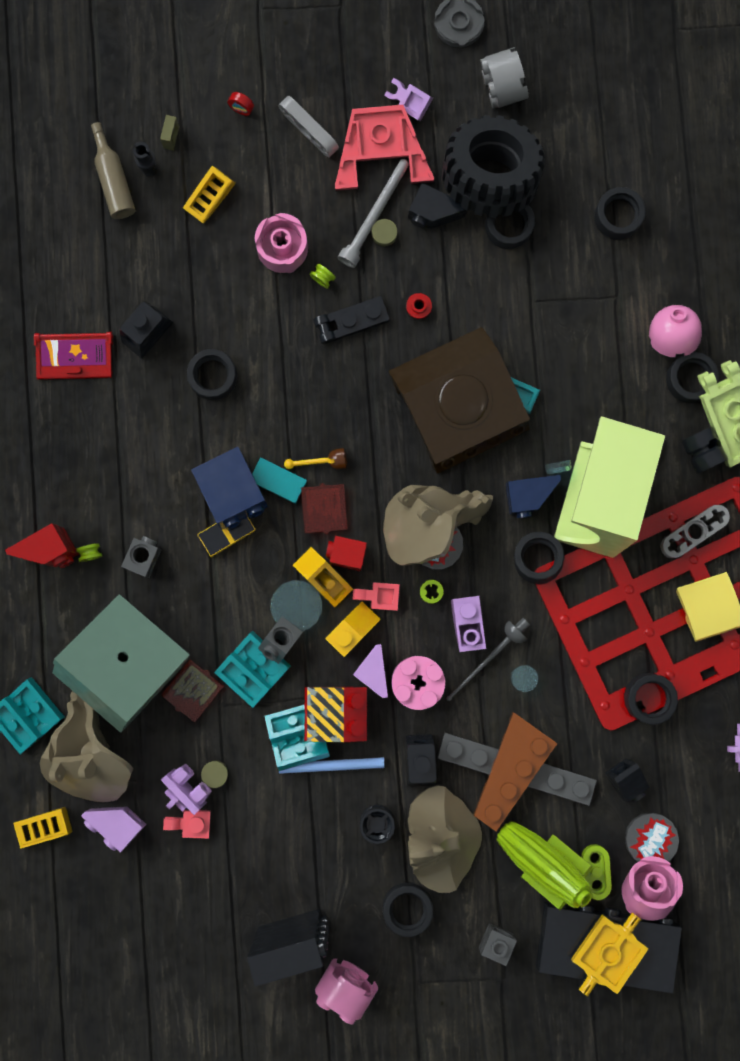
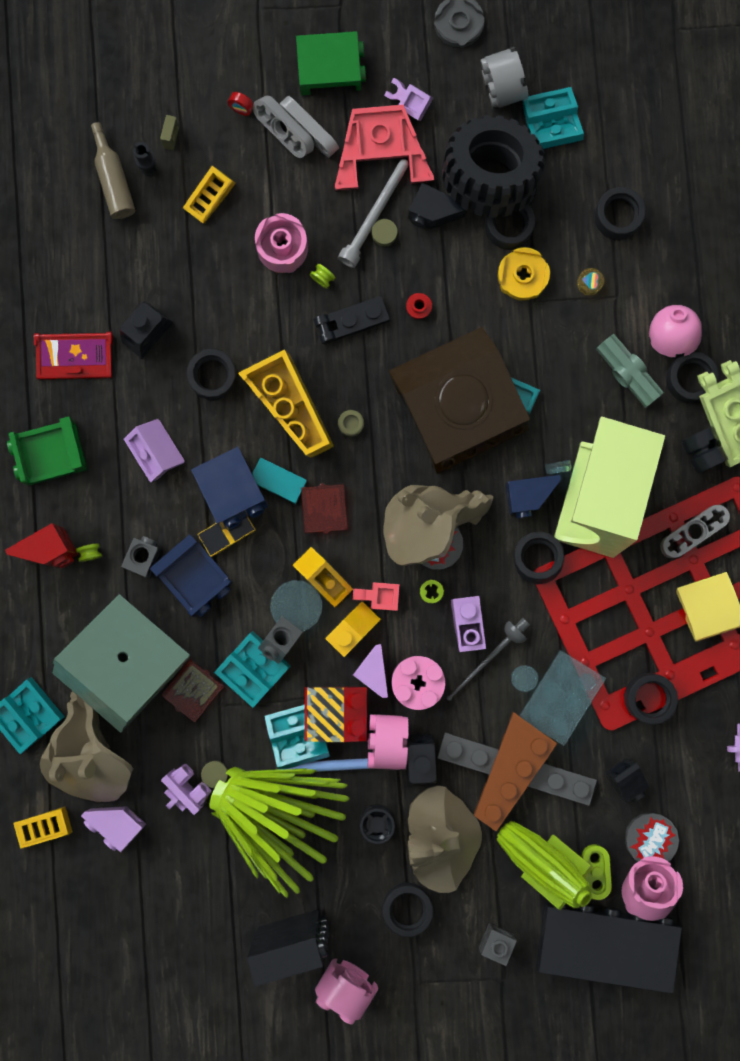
coral plate [163,809,211,839] -> none
hinge [284,448,347,469] -> none
red brick [326,536,367,571] -> none
yellow plate [571,912,648,996] -> none
none -> green panel [7,416,87,486]
none -> lavender panel [124,419,184,483]
none -> dark blue panel [150,534,233,617]
none -> lime plant [209,767,349,898]
none -> yellow wedge [238,349,334,458]
none -> light grey beam [253,96,314,158]
none -> green panel [296,31,366,95]
none -> olive tile [338,410,364,437]
none -> bright pink brick [367,714,408,770]
none -> yellow plate [498,247,550,300]
none -> clear light blue plate [519,650,606,746]
none -> teal slope [522,87,584,149]
none -> clear yellow tile [577,268,604,295]
none -> sand green piece [596,334,664,408]

